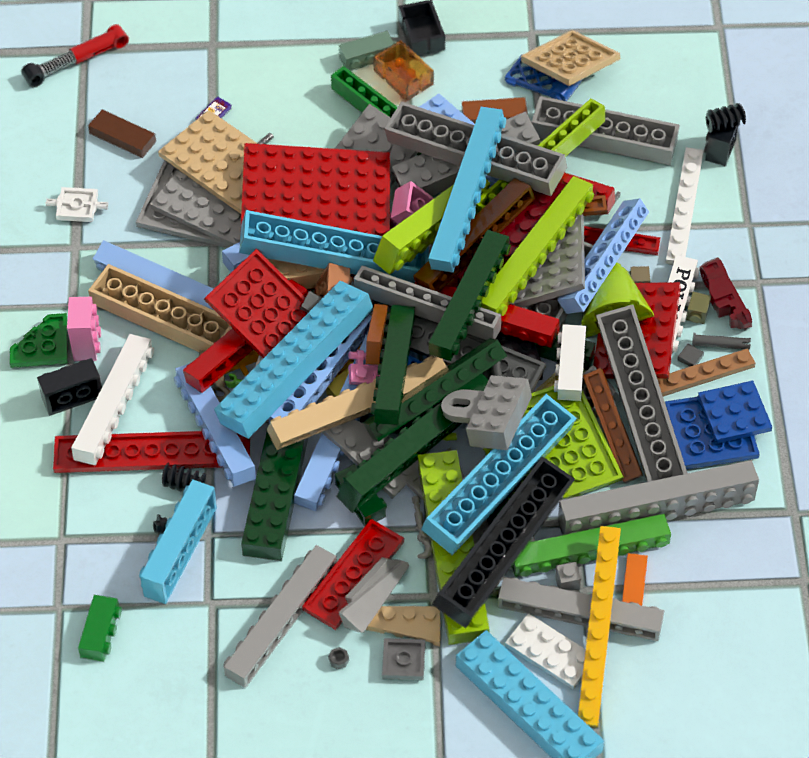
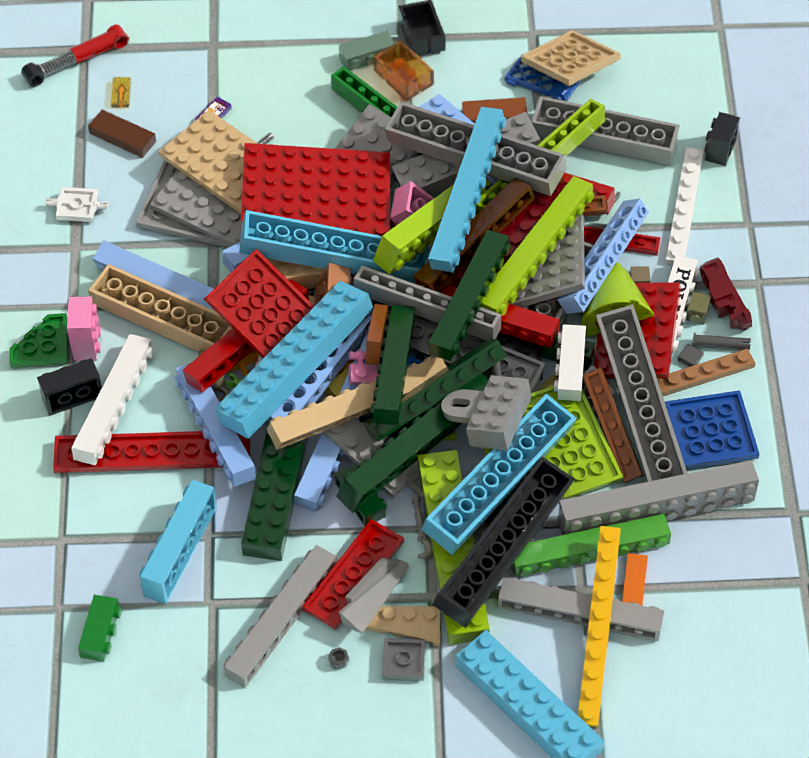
black plate [153,514,167,537] -> none
black piece [162,462,206,492] -> none
dark grey tile [300,291,322,313] -> none
white plate [505,613,586,690] -> none
light grey brick [555,562,581,591] -> none
blue plate [697,380,773,444] -> none
black piece [705,103,746,133] -> none
none -> clear yellow tile [111,77,131,108]

